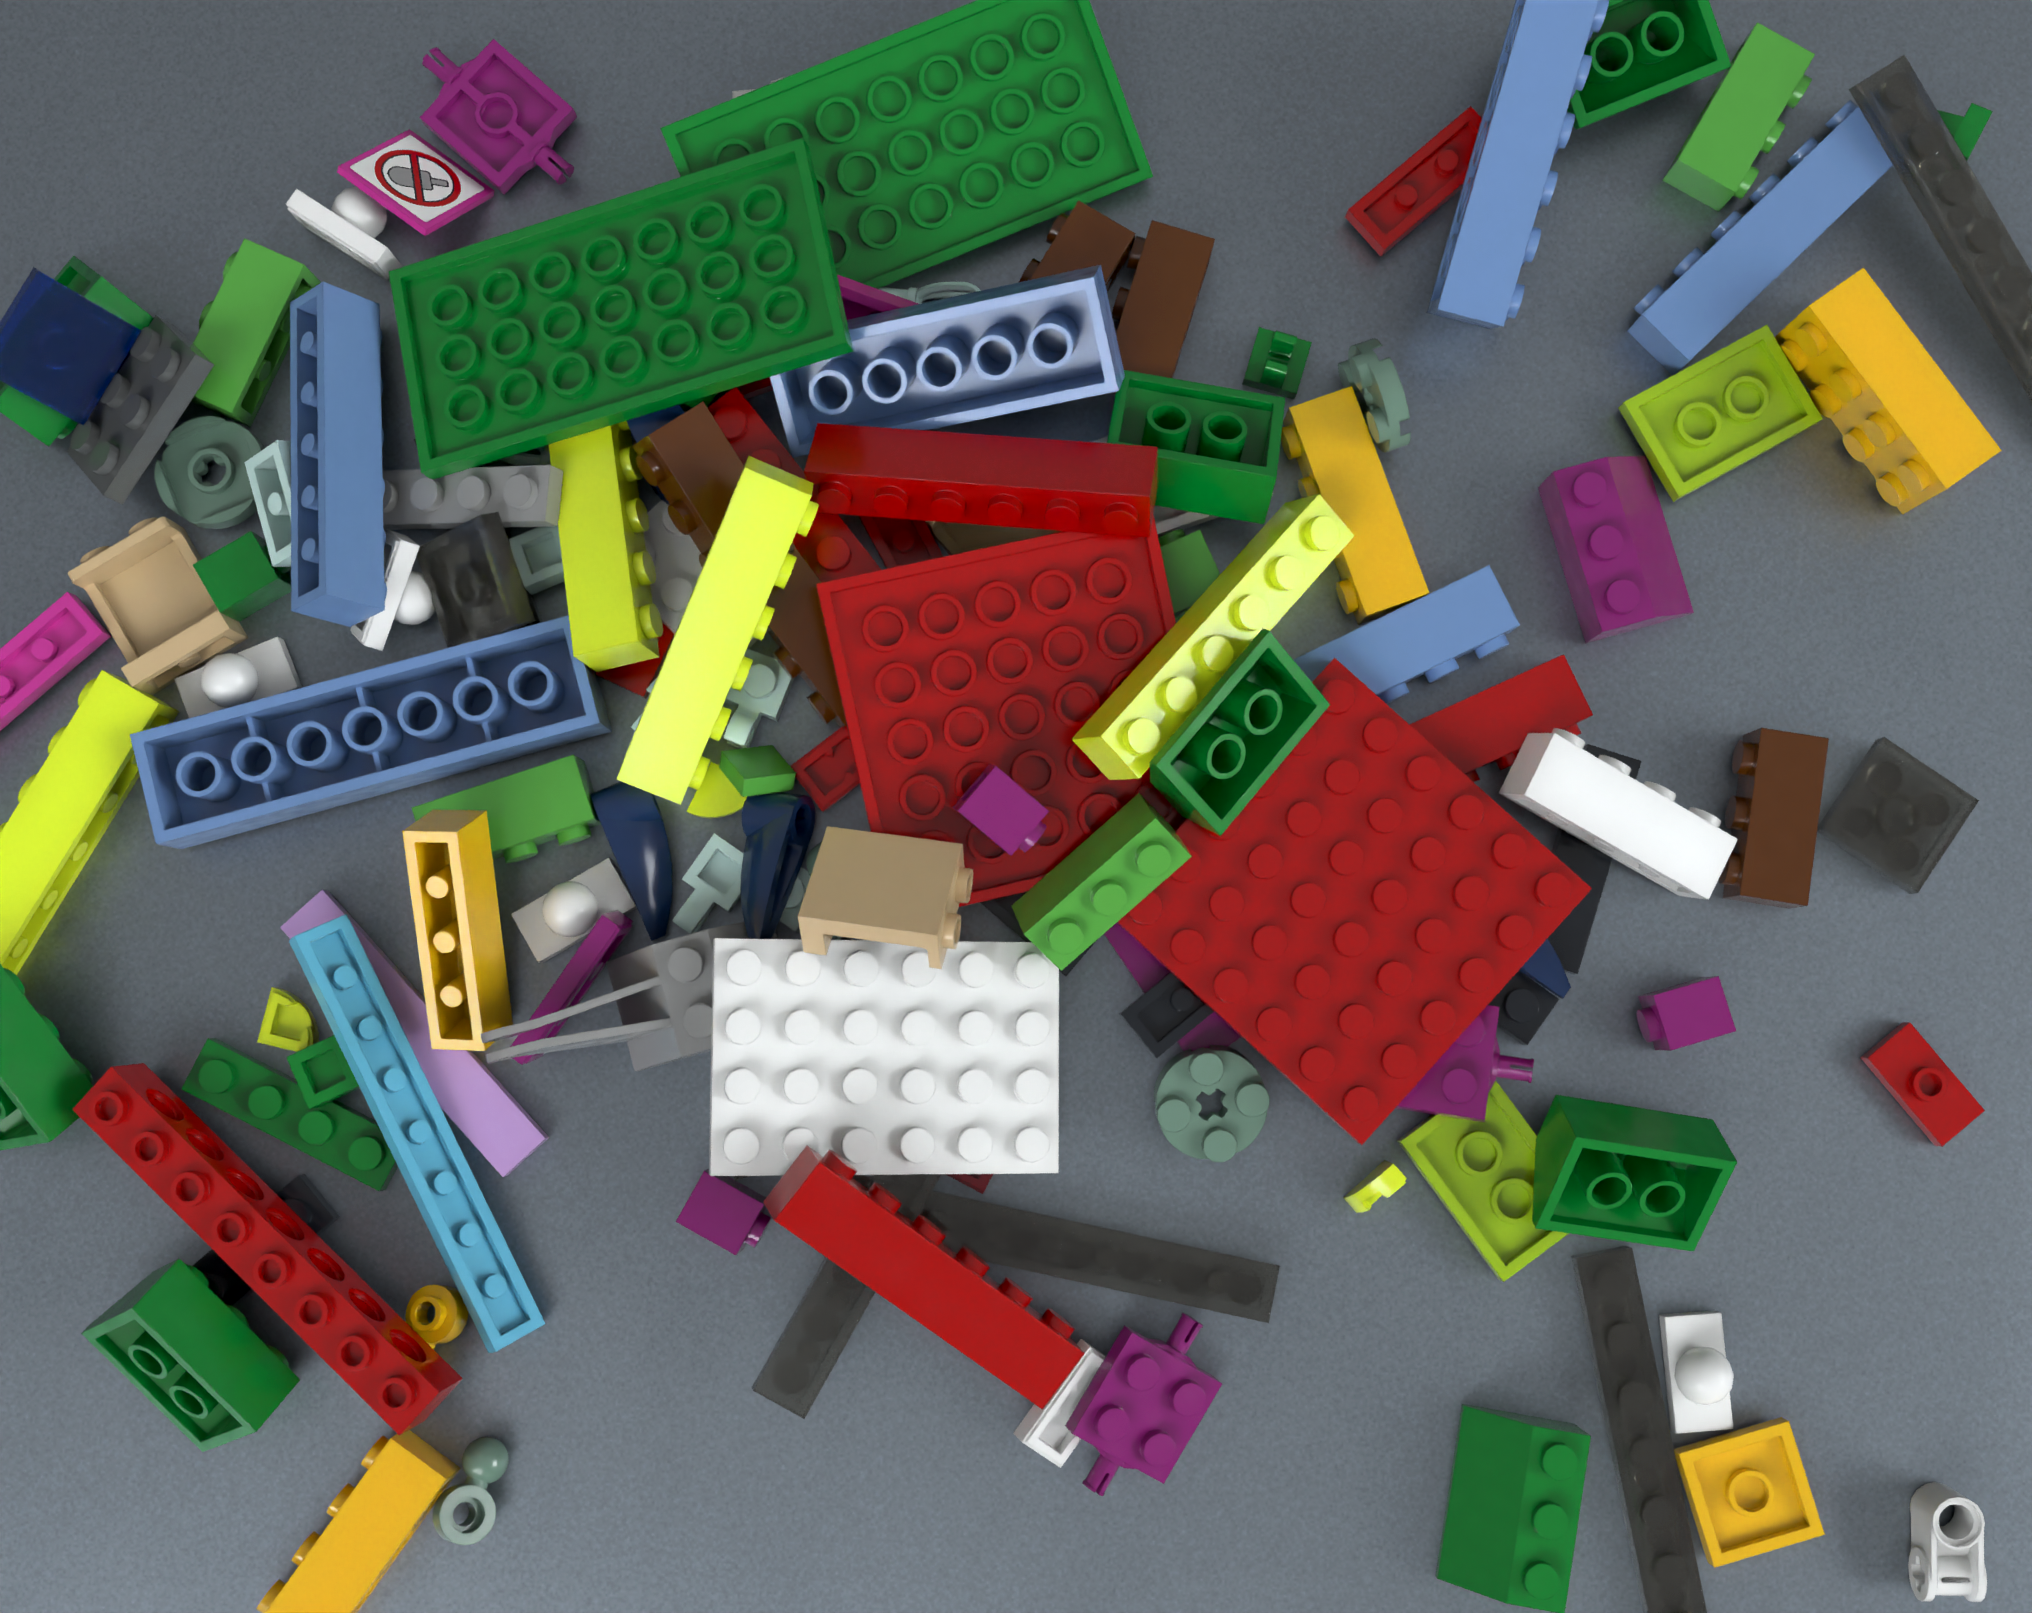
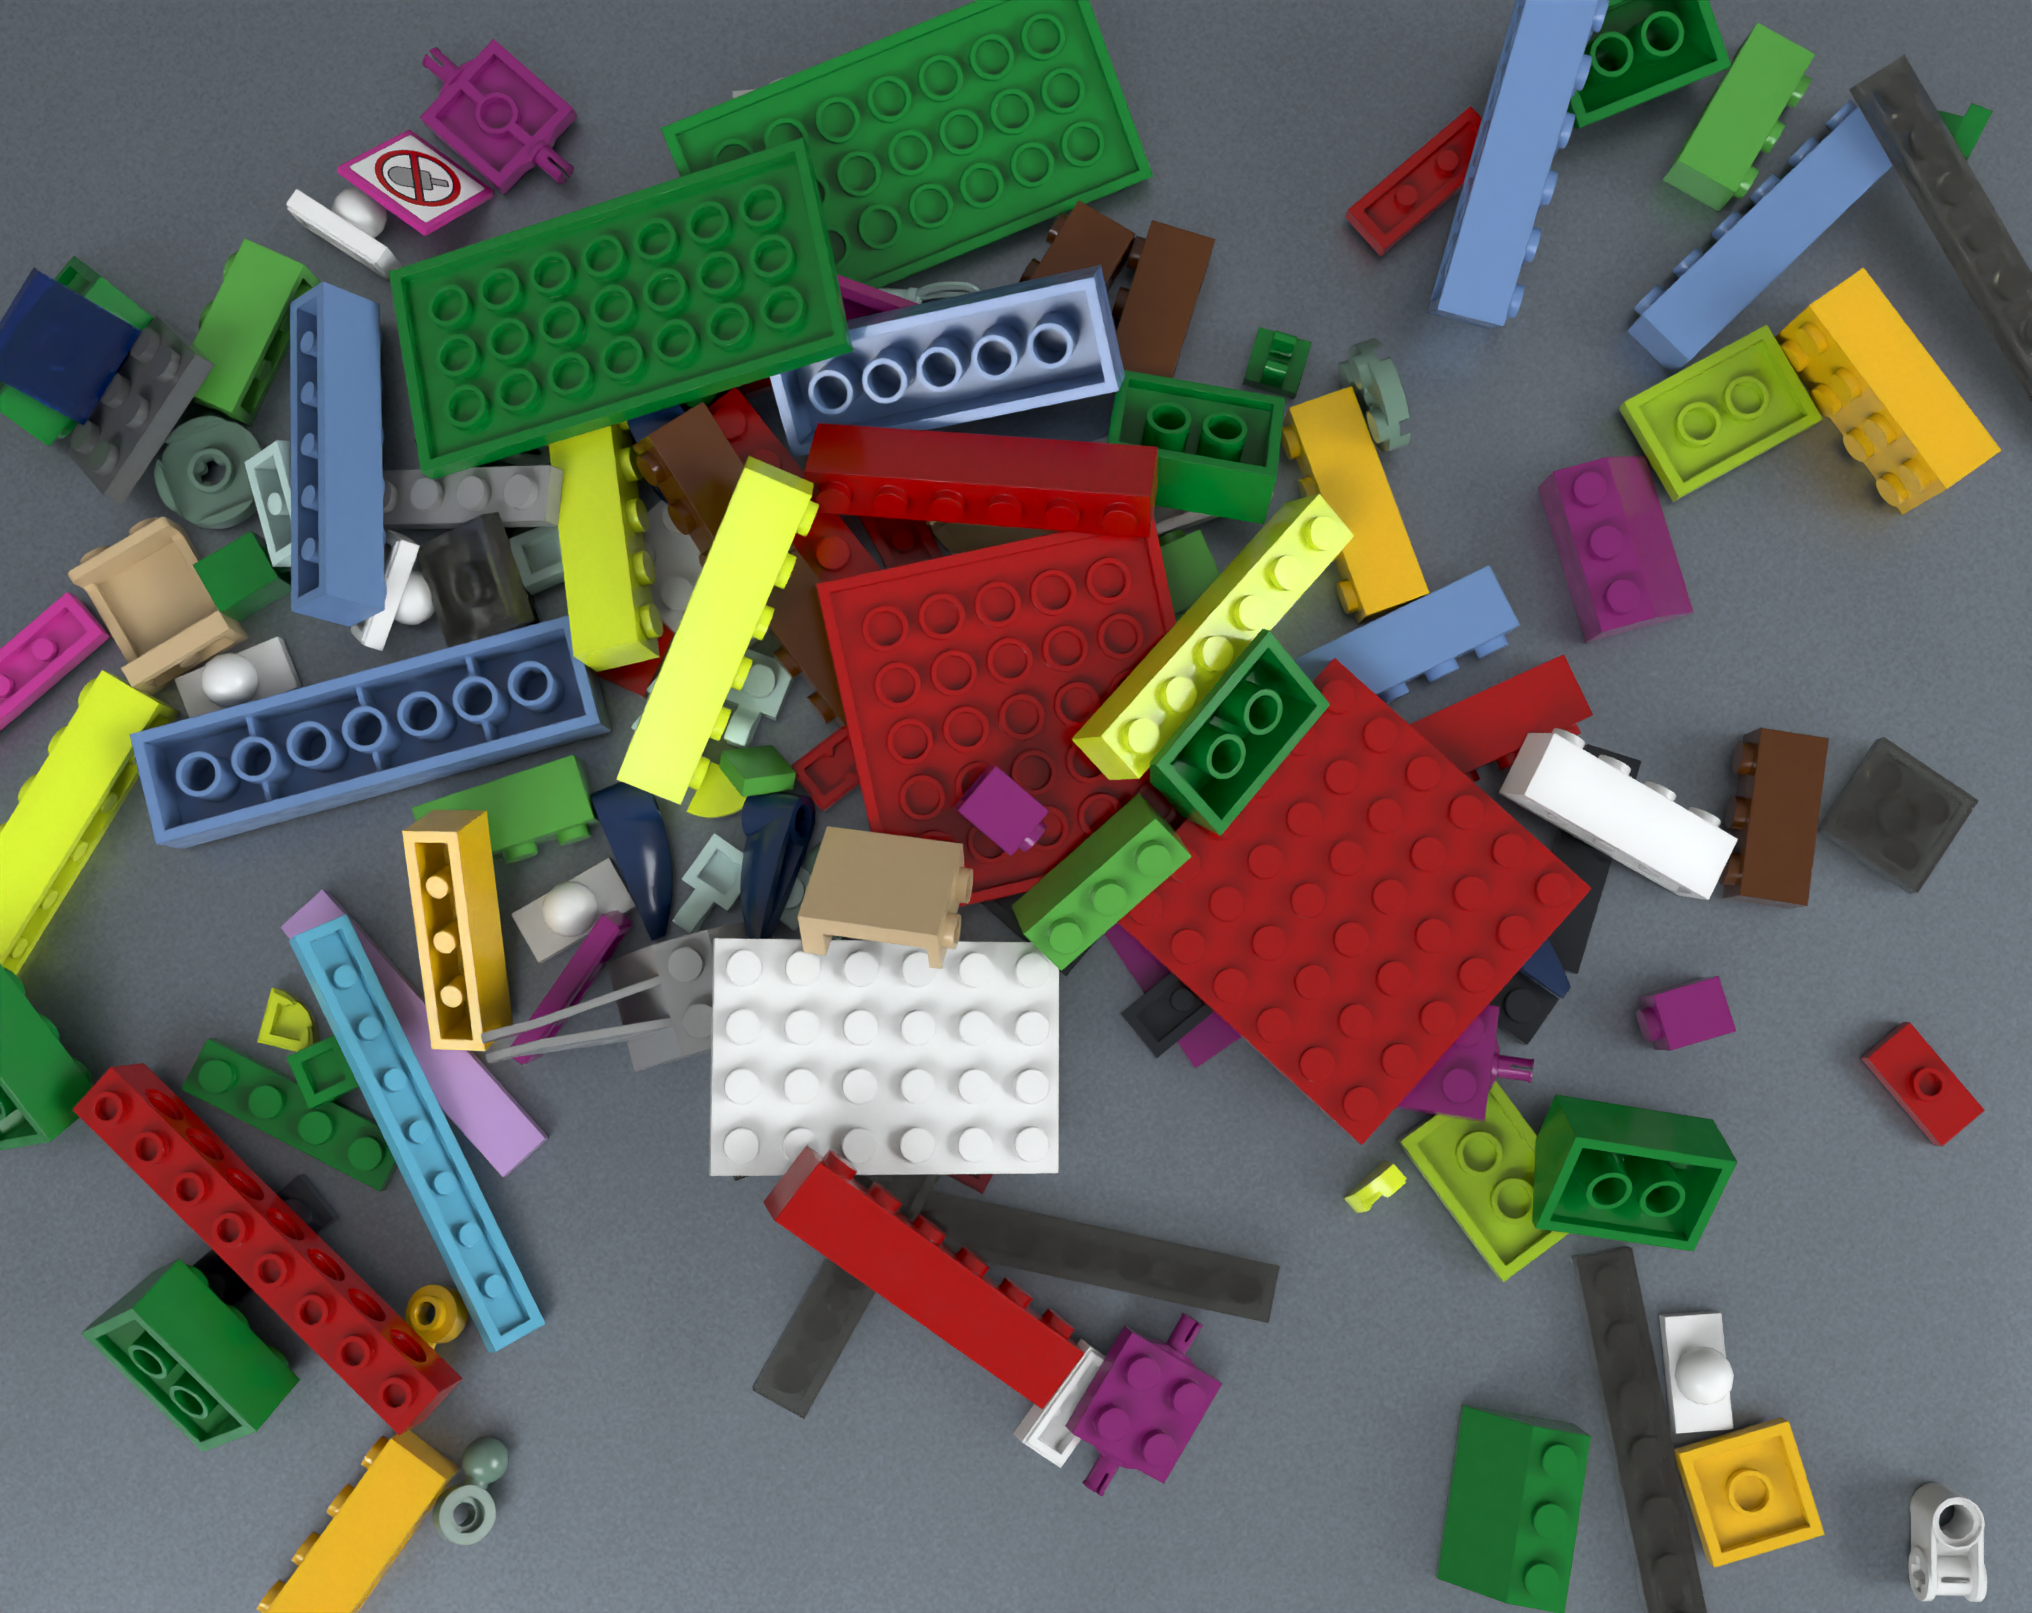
magenta brick [676,1169,772,1255] -> none
sand green plate [1154,1045,1270,1162] -> none

